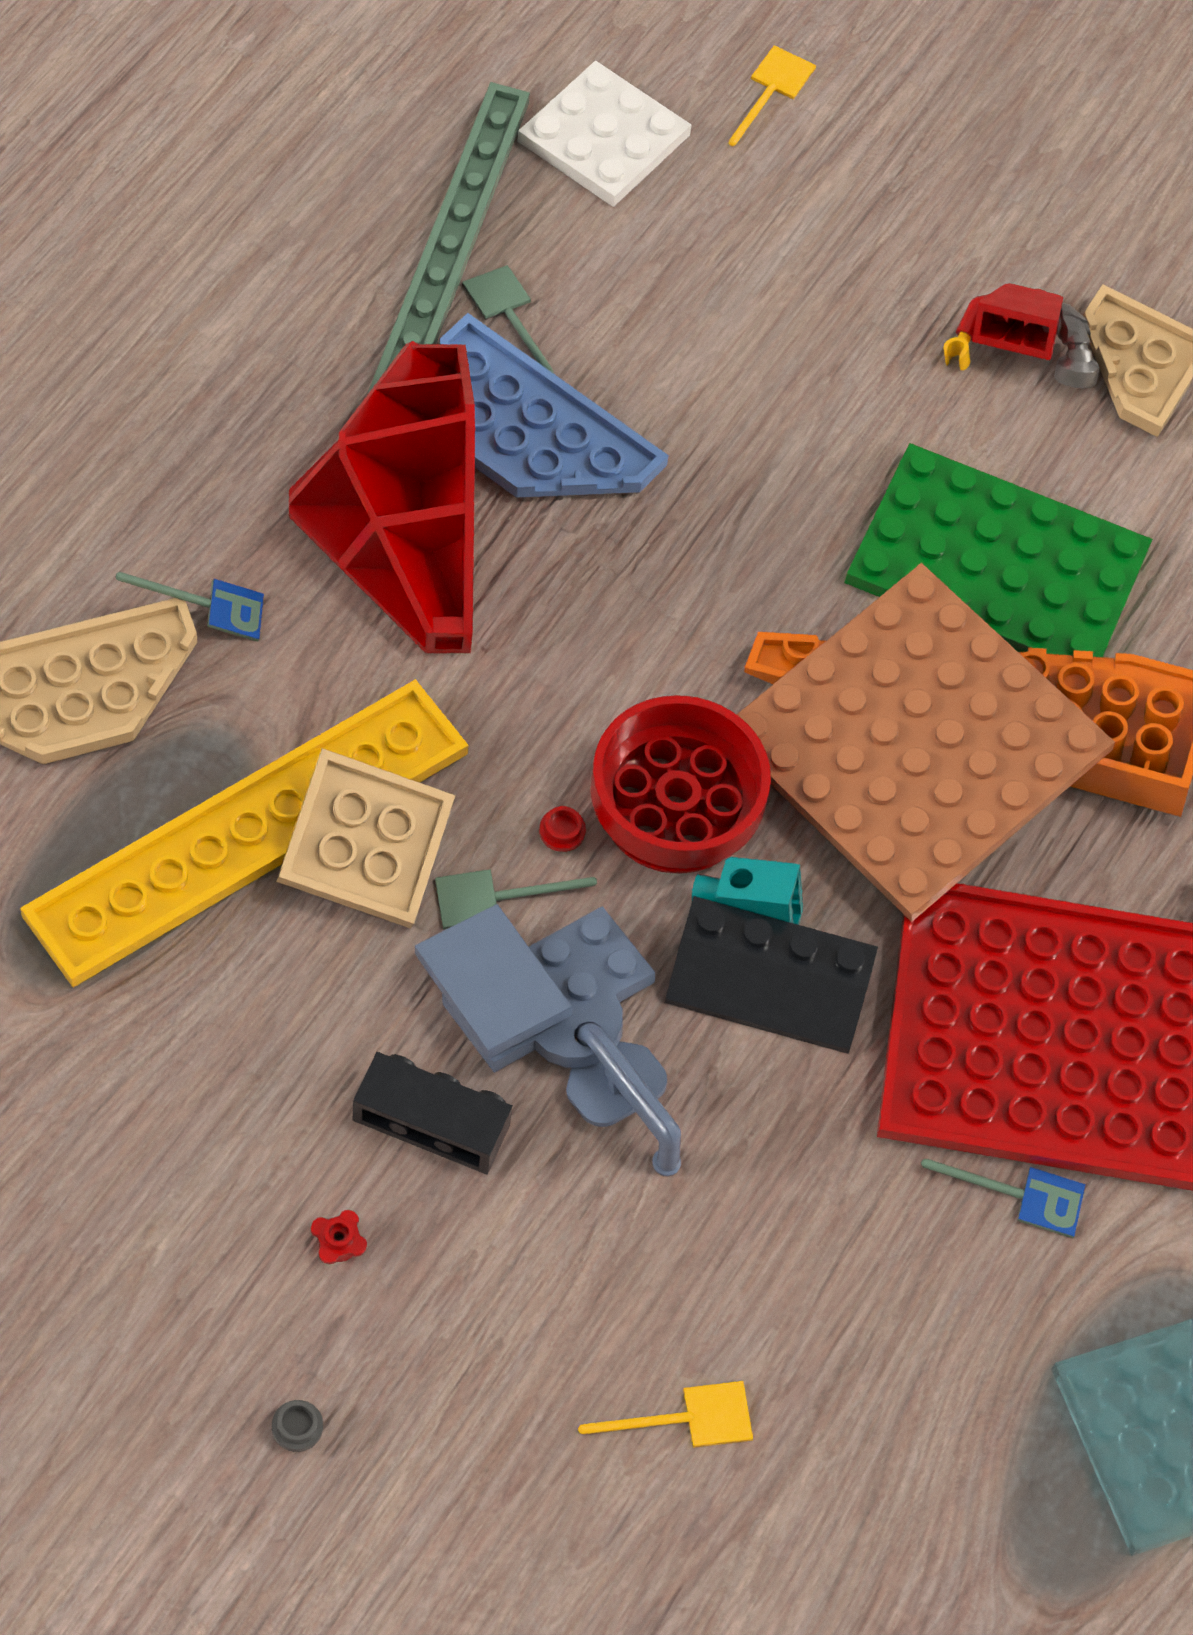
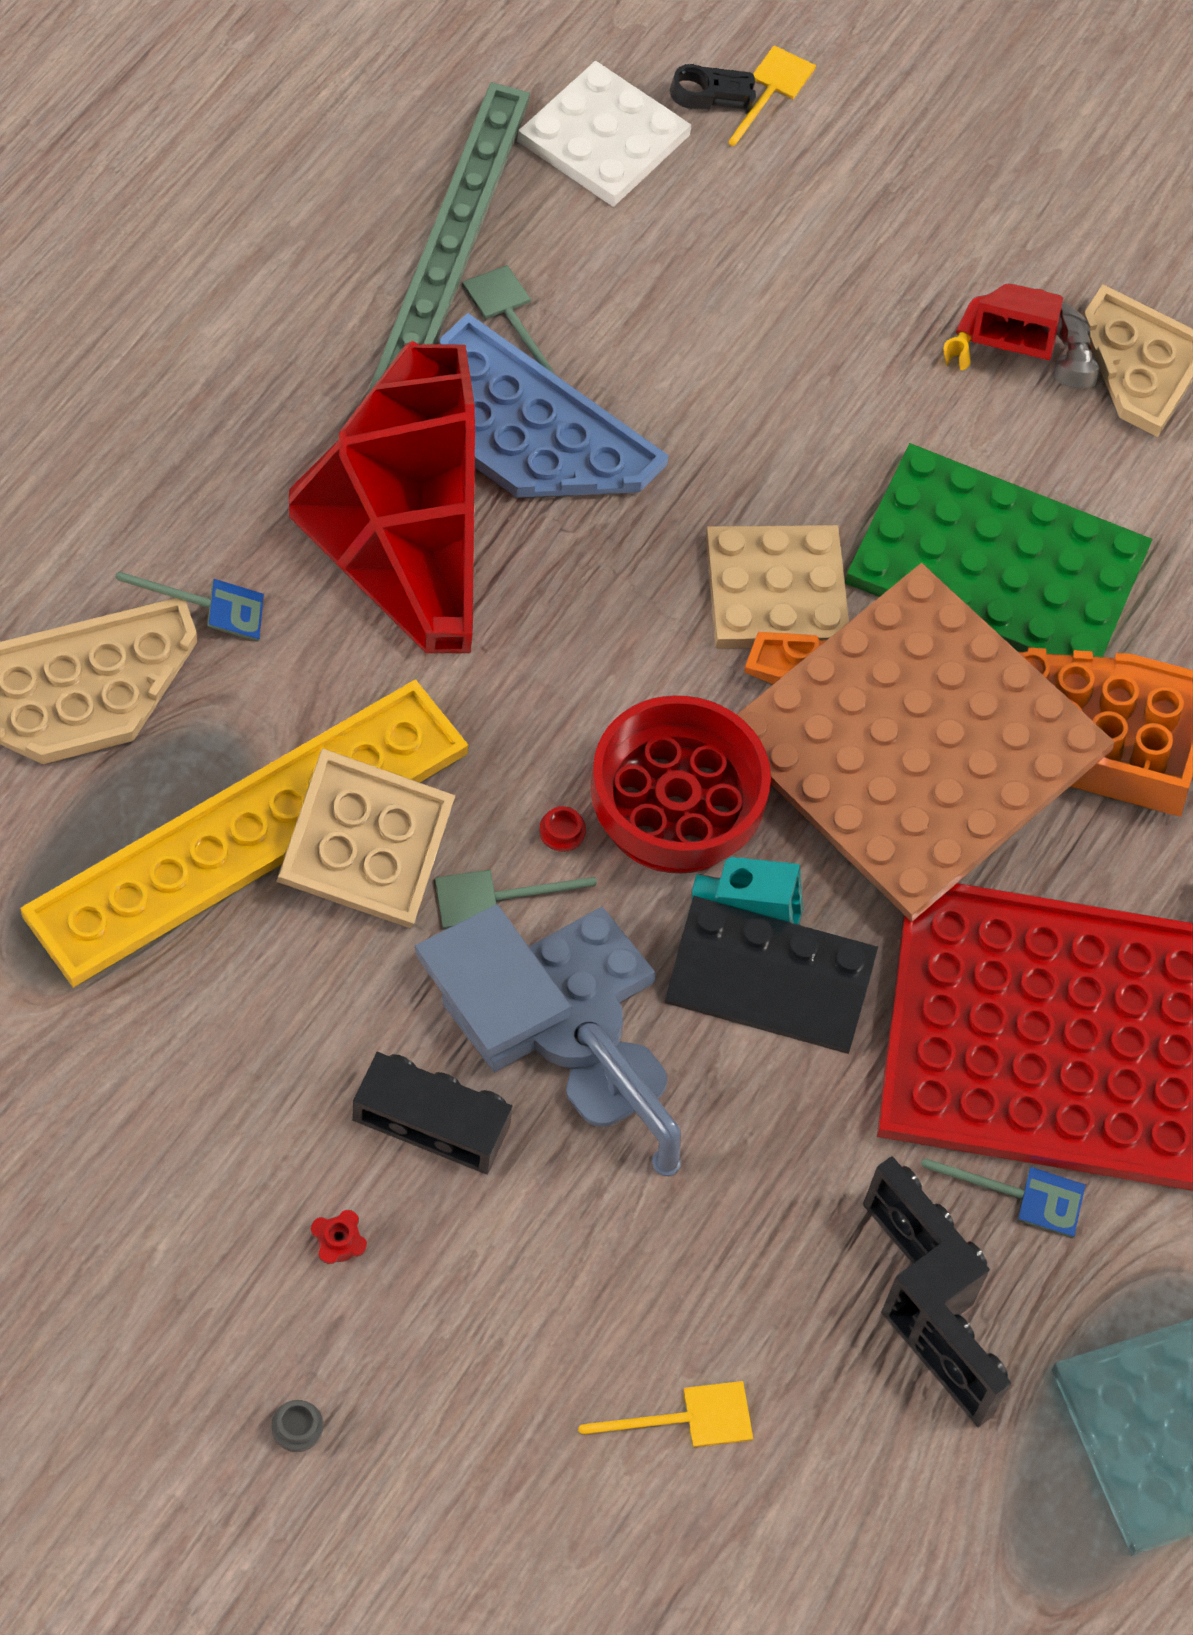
none -> black piece [669,64,756,114]
none -> tan plate [705,525,849,649]
none -> black bracket [863,1156,1011,1428]

